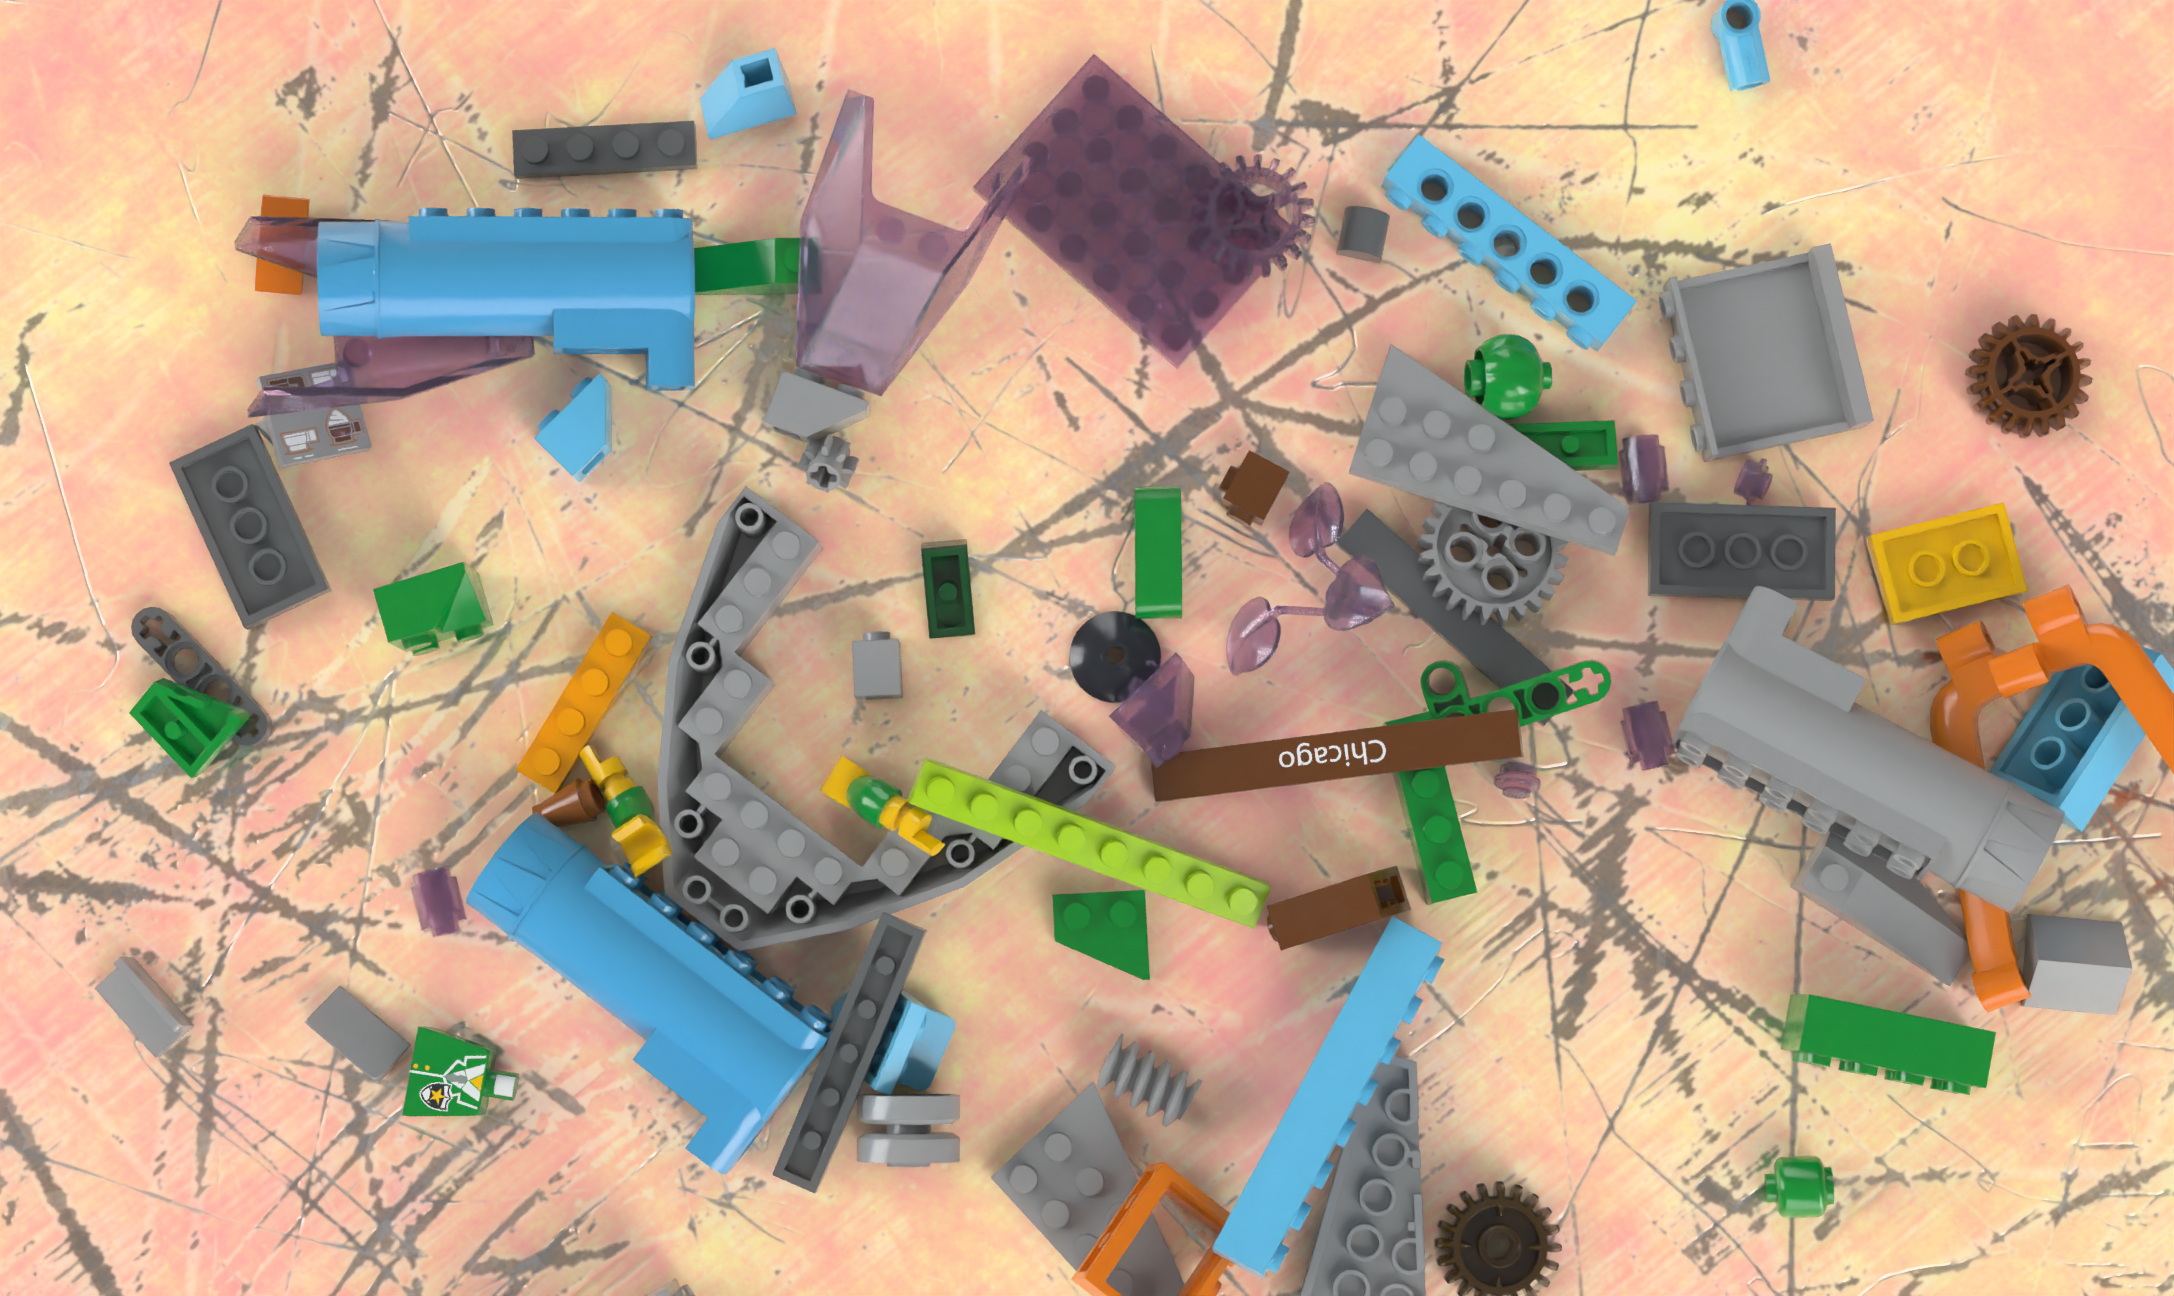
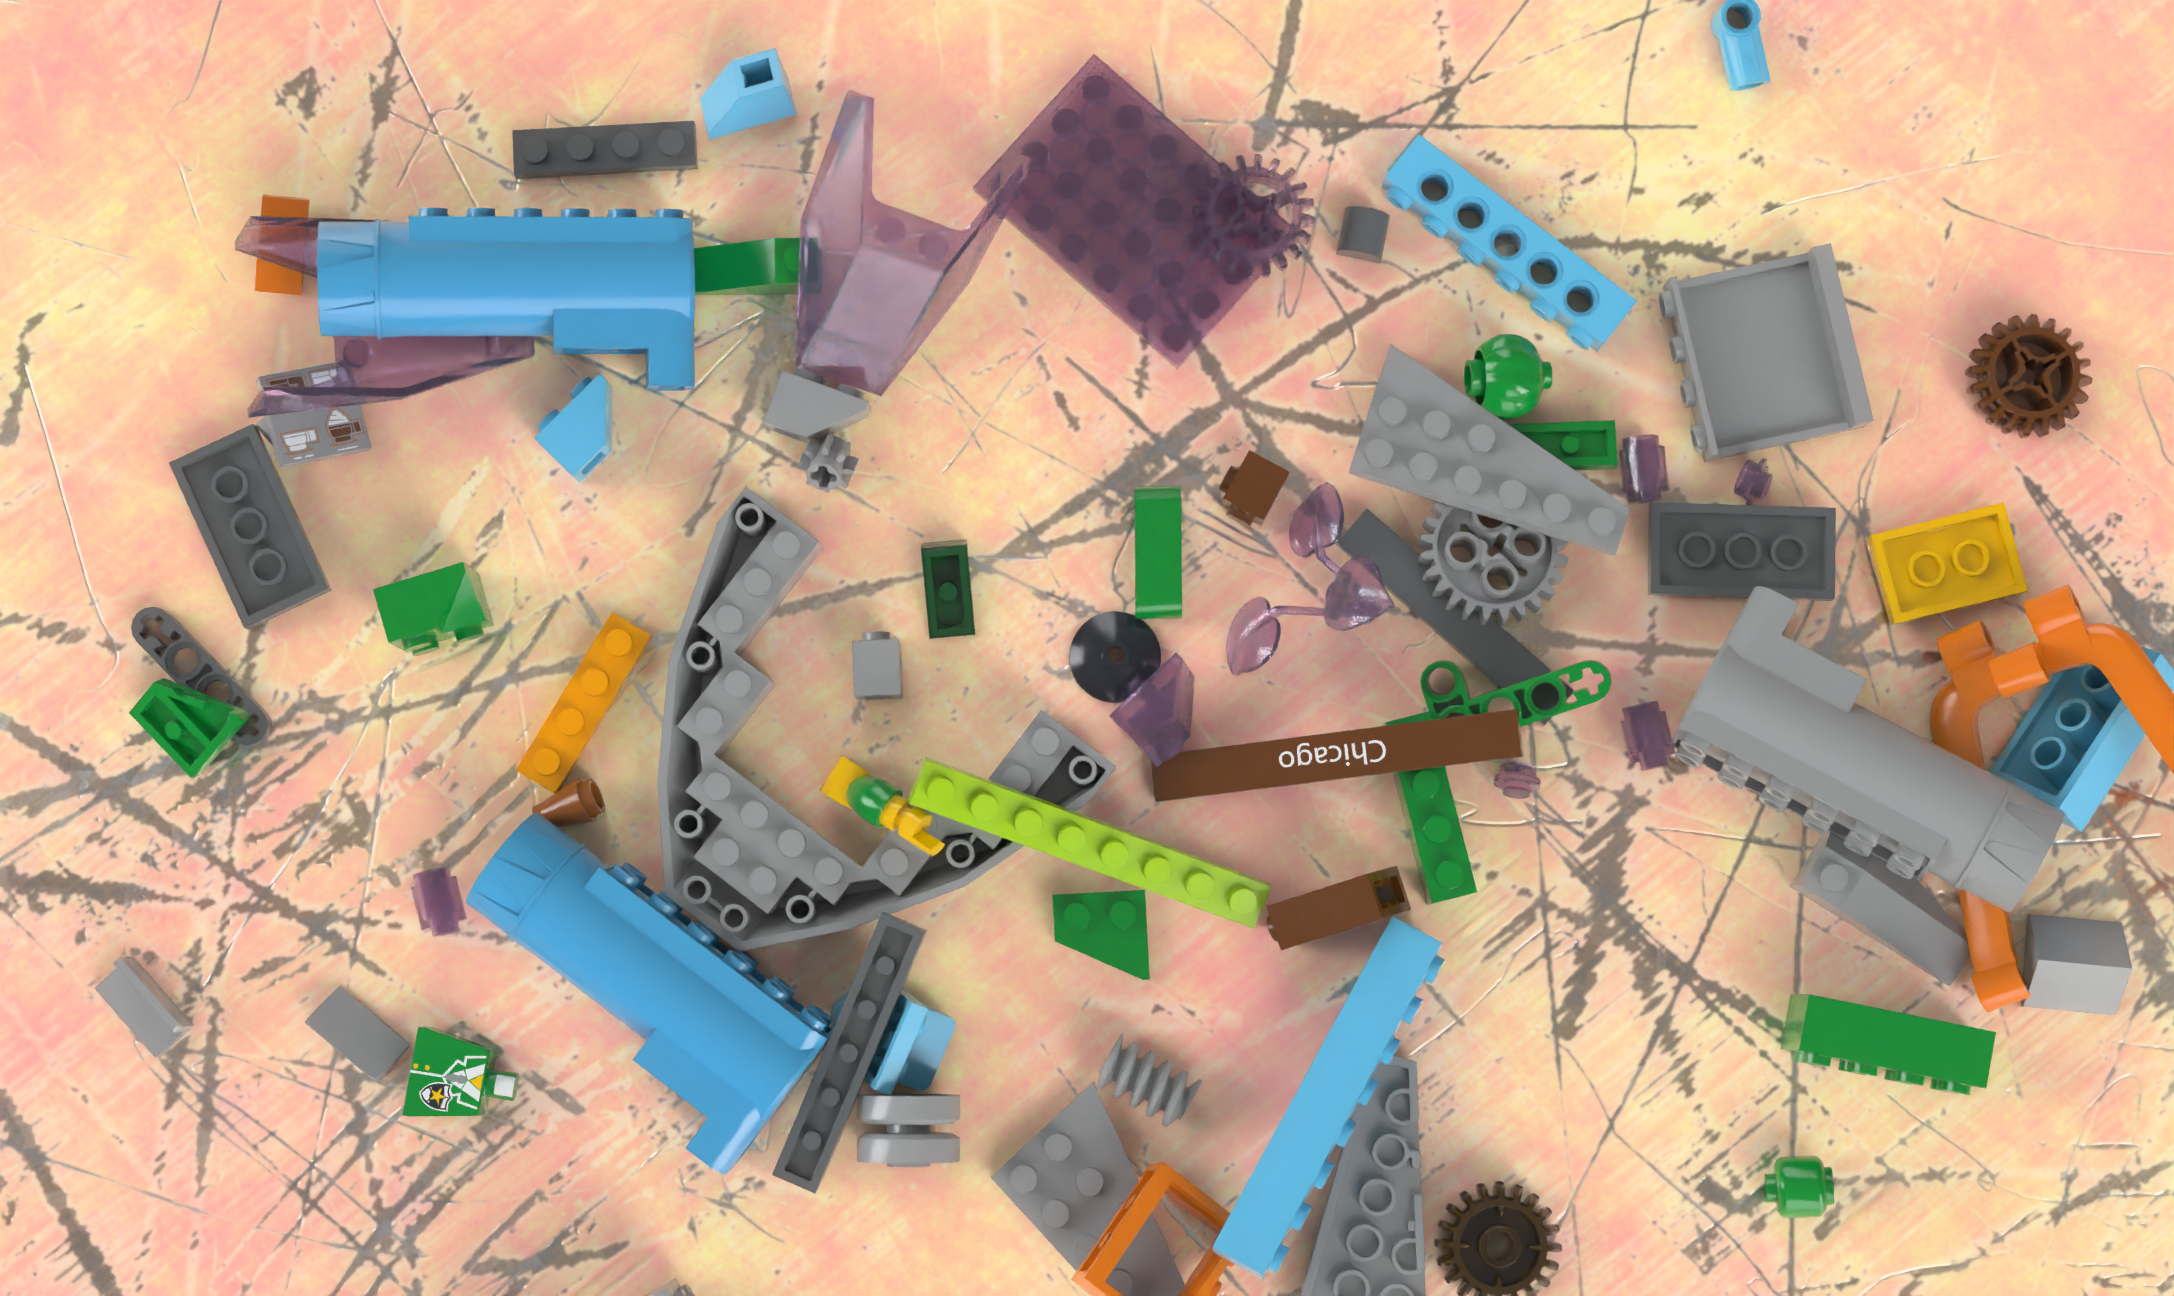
yellow piece [579,744,672,877] -> none

